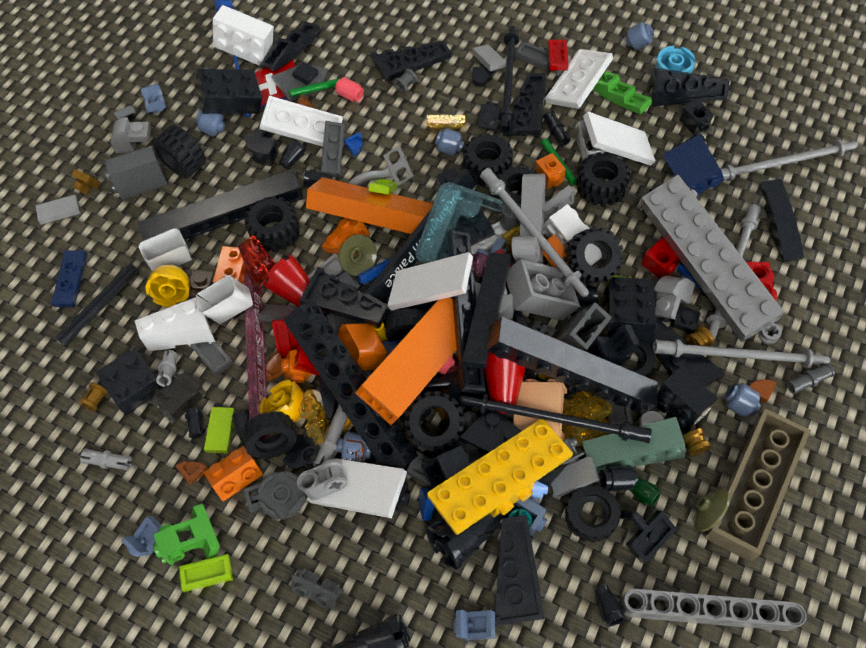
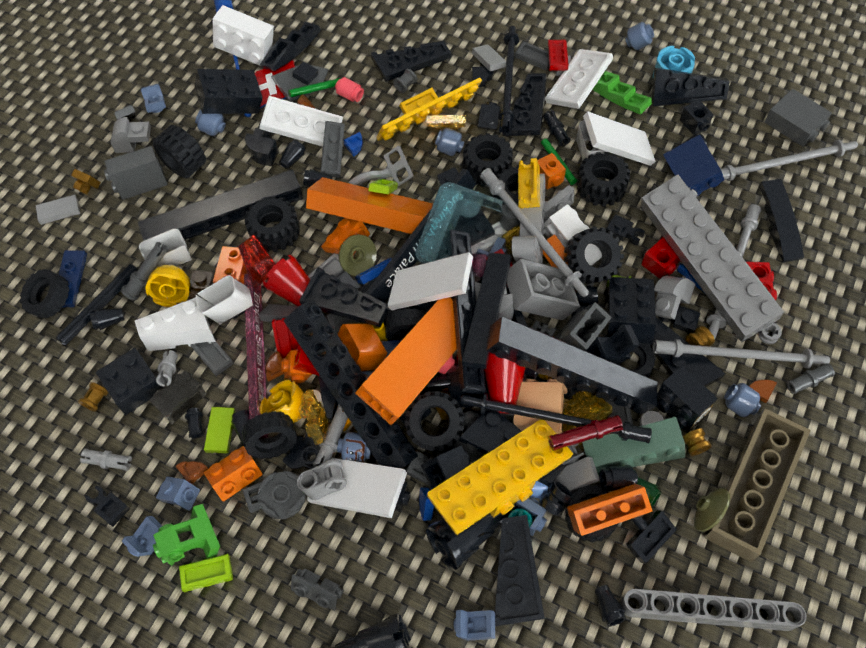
none -> black tyre [20,269,69,318]
none -> black plate [85,485,130,527]
none -> black cone [90,308,125,330]
none -> dark grey pin [121,242,168,300]
none -> sand blue bracket [156,477,200,511]
none -> yellow bracket [376,78,482,141]
none -> yellow hinge [518,158,540,209]
none -> black wheel [539,481,573,516]
none -> dark red pin [548,415,623,451]
none -> orange brick [567,484,652,536]
none -> black plate [606,214,645,246]
none -> dark grey brick [765,89,832,147]

